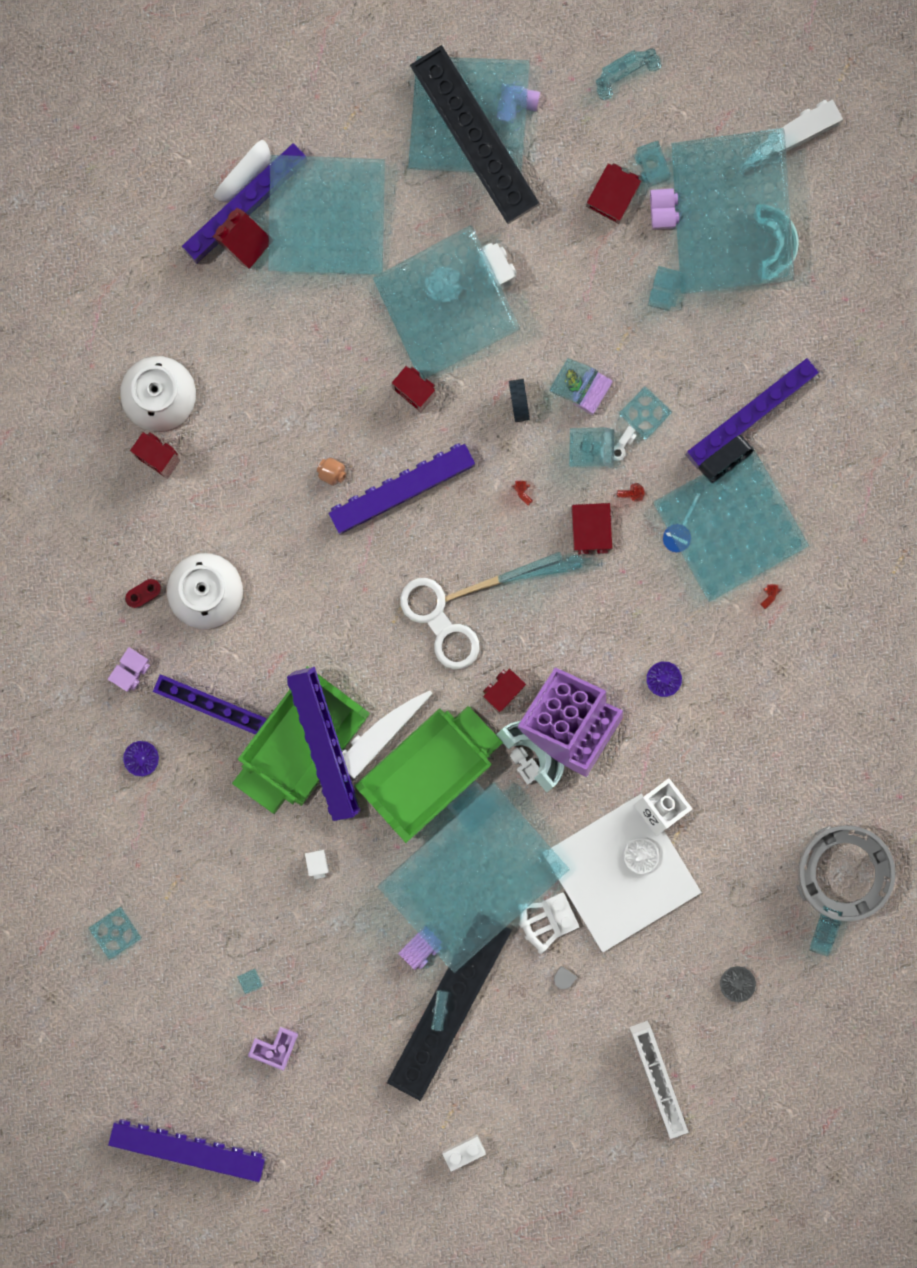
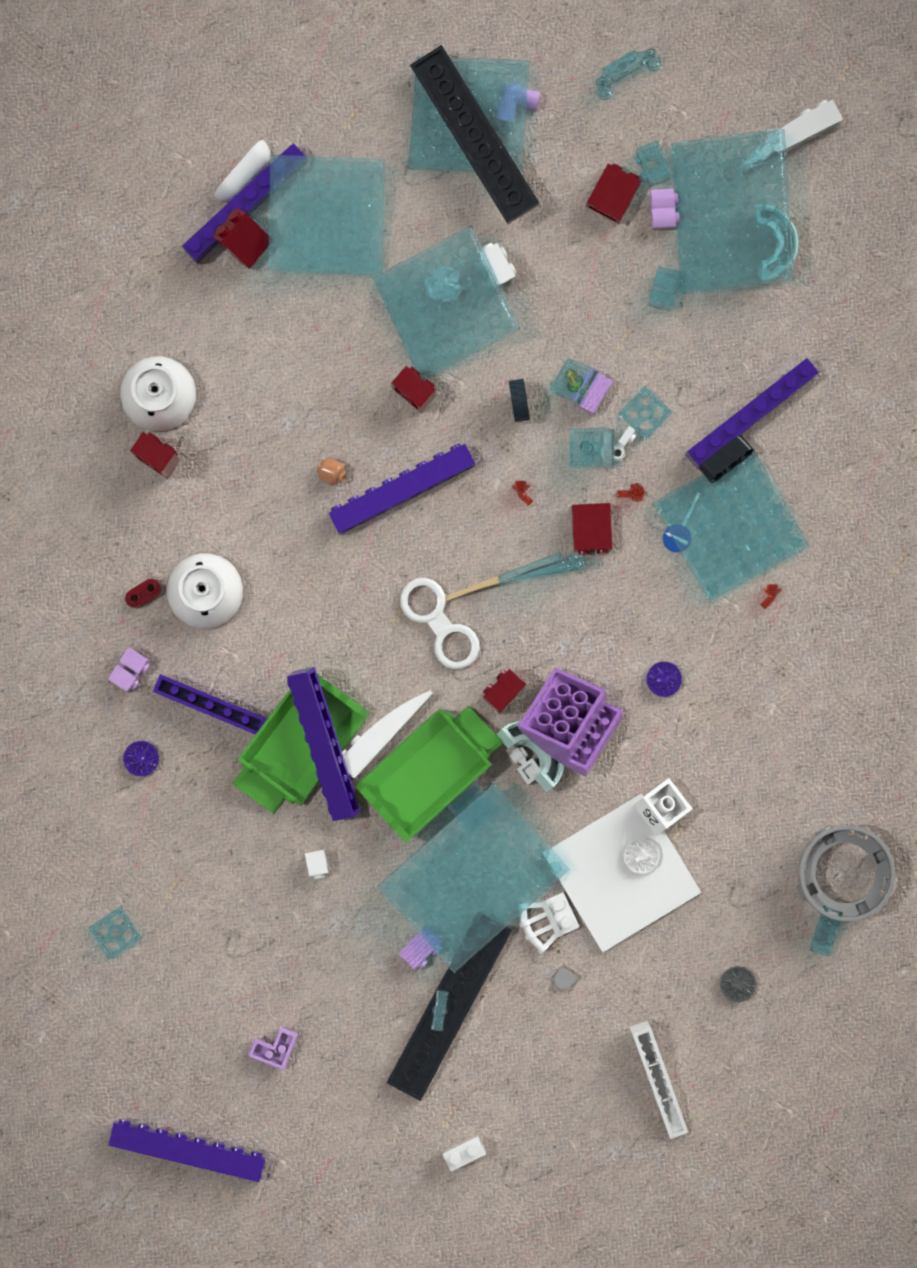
clear light blue tile [237,968,263,994] -> none

